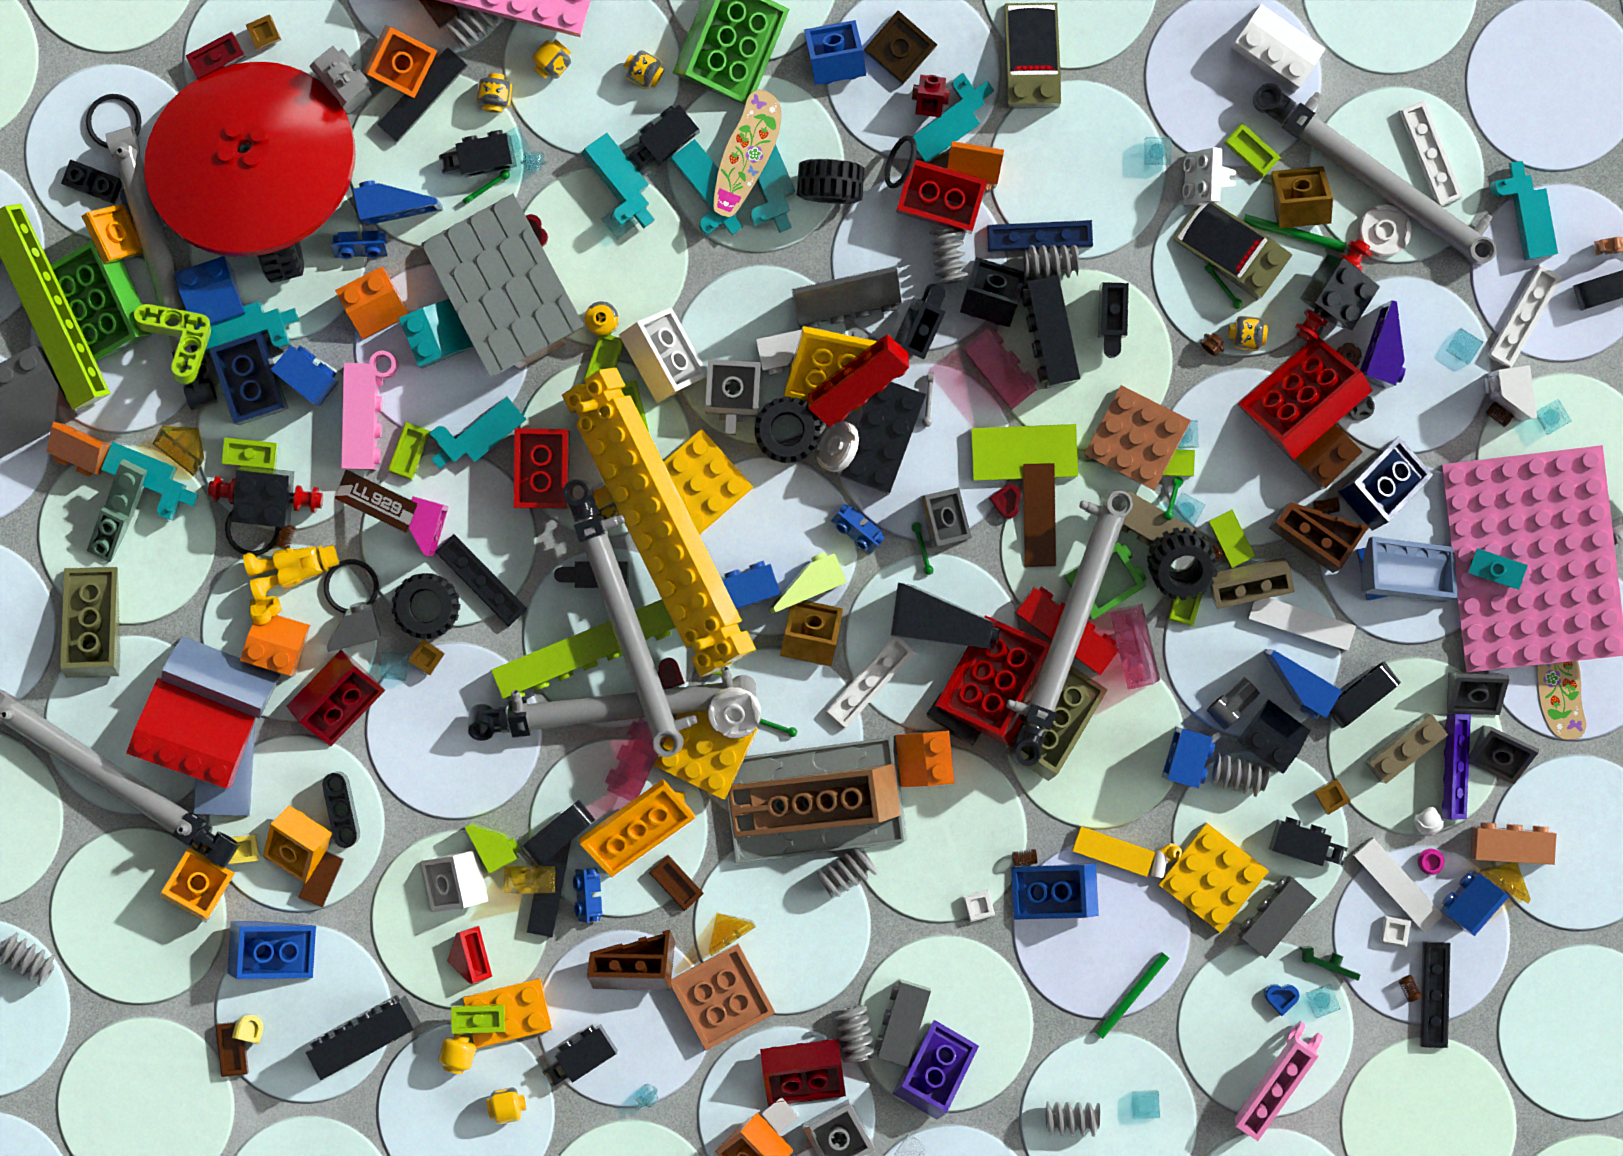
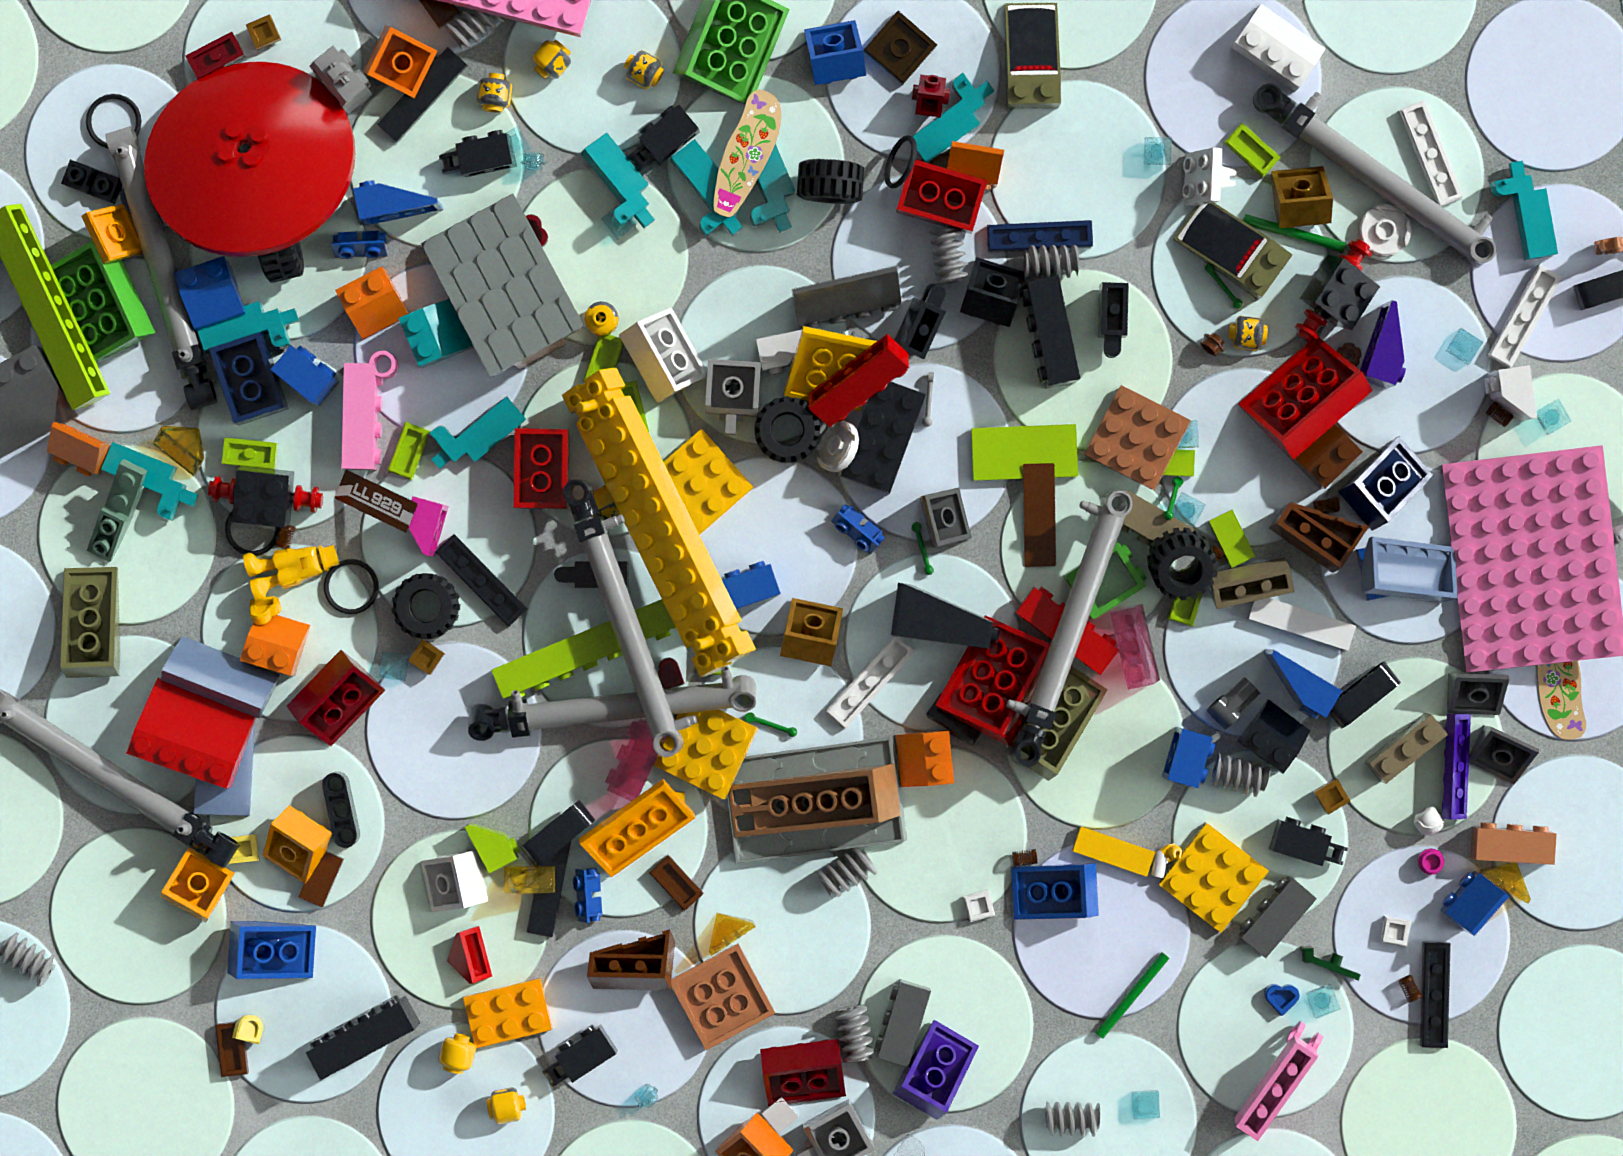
lime beam [134,304,211,384] -> none
dark grey slope [327,602,381,652] -> none
lime plate [451,1004,505,1034] -> none
green hinge [462,170,510,205] -> none
white tile [708,687,761,738] -> none
yellowish green slope [768,552,847,614] -> none
clear pink brick [962,328,1037,411] -> none
dark red tile [988,484,1021,519] -> none
dark grey wheel [1348,395,1375,421] -> none
white tile [1353,837,1444,933] -> none
teal plate [1468,548,1528,590] -> none

